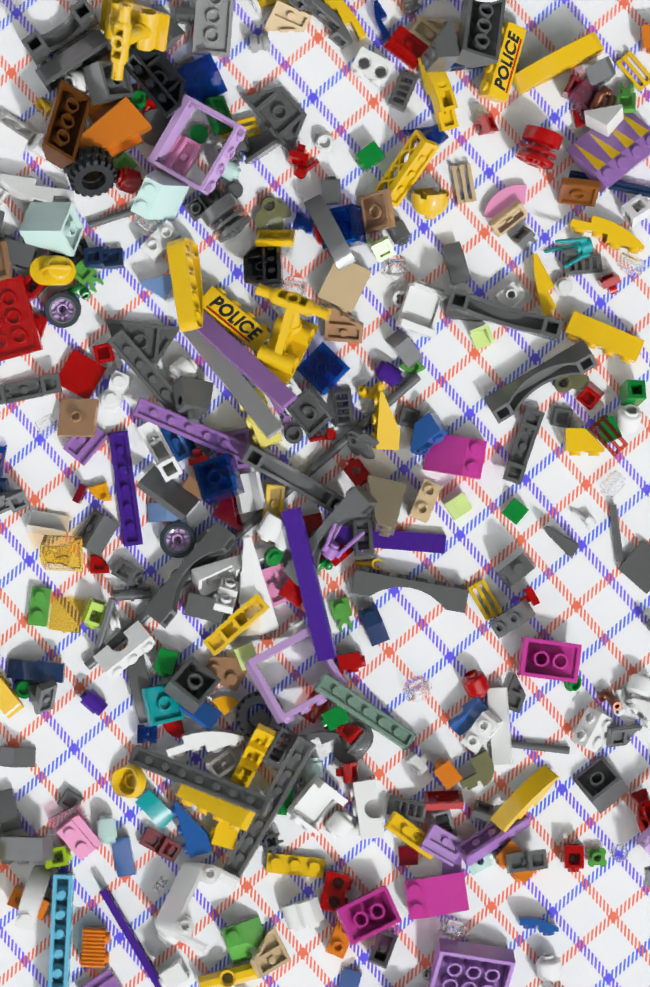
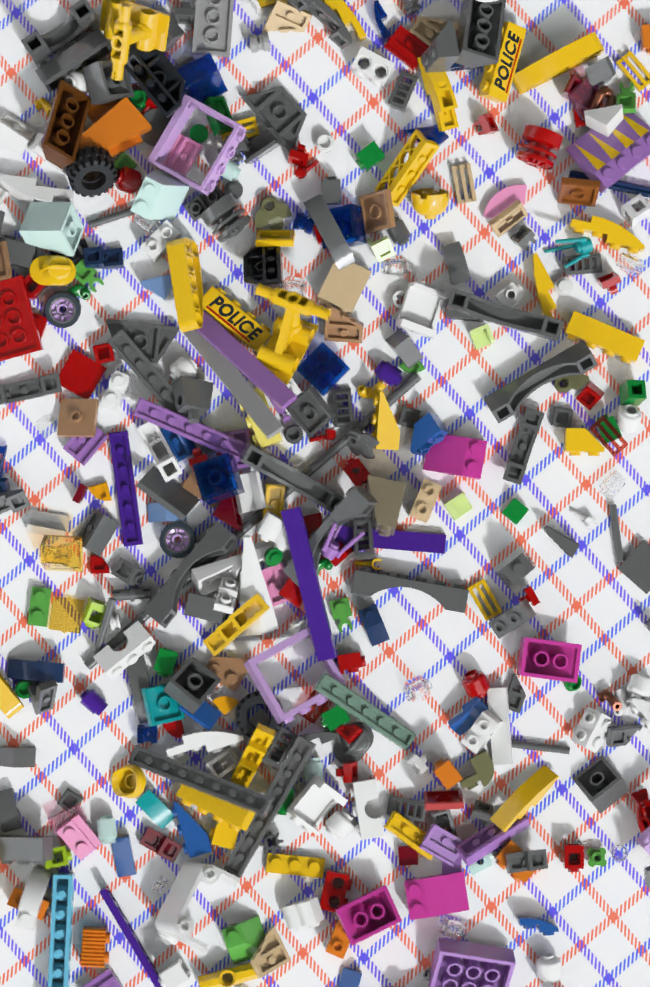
yellowish green panel [234,642,261,671] -> none
dark grey slope [368,930,398,969] -> none

